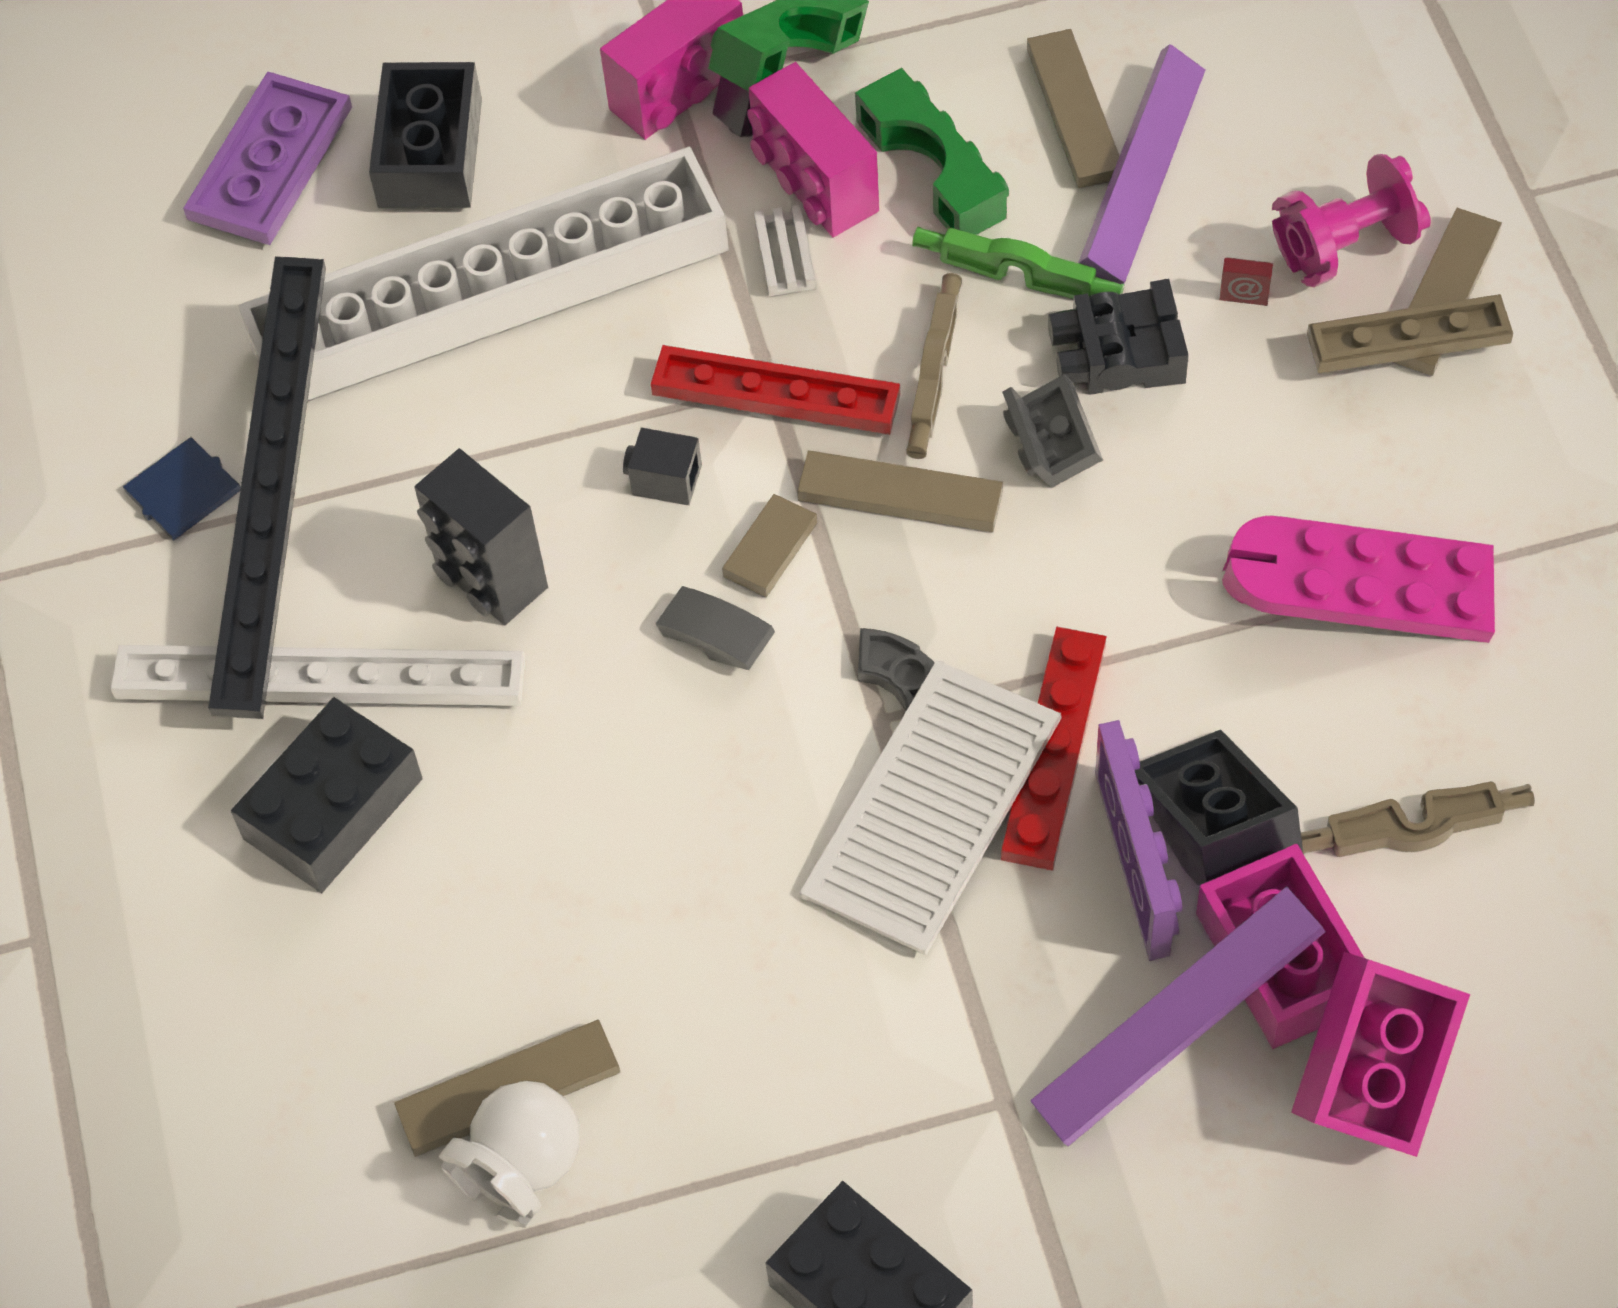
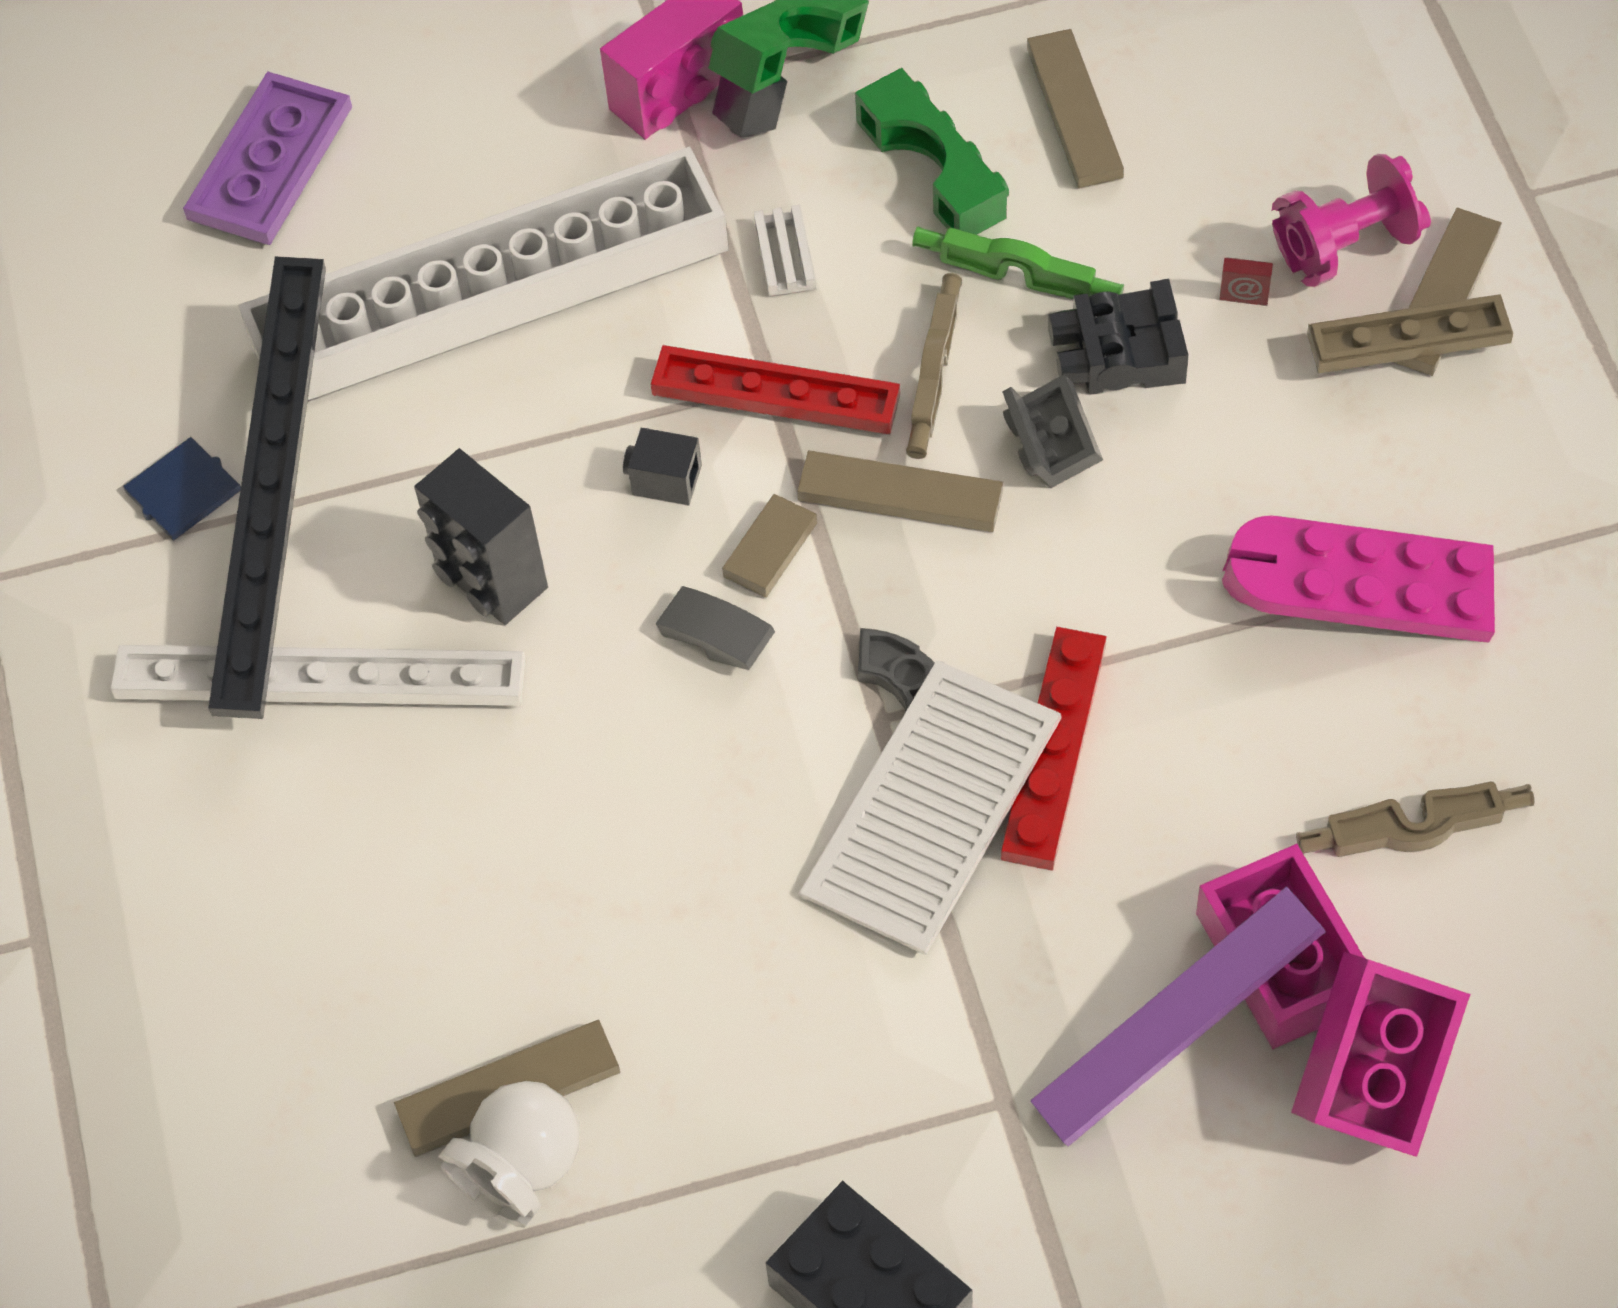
black brick [230,697,423,893] -> none
black brick [369,62,482,208] -> none
dark pink brick [747,61,879,238] -> none
medium lavender tile [1078,44,1206,284] -> none
medium lavender plate [1095,720,1182,961] -> none
black slope [1135,729,1303,887] -> none

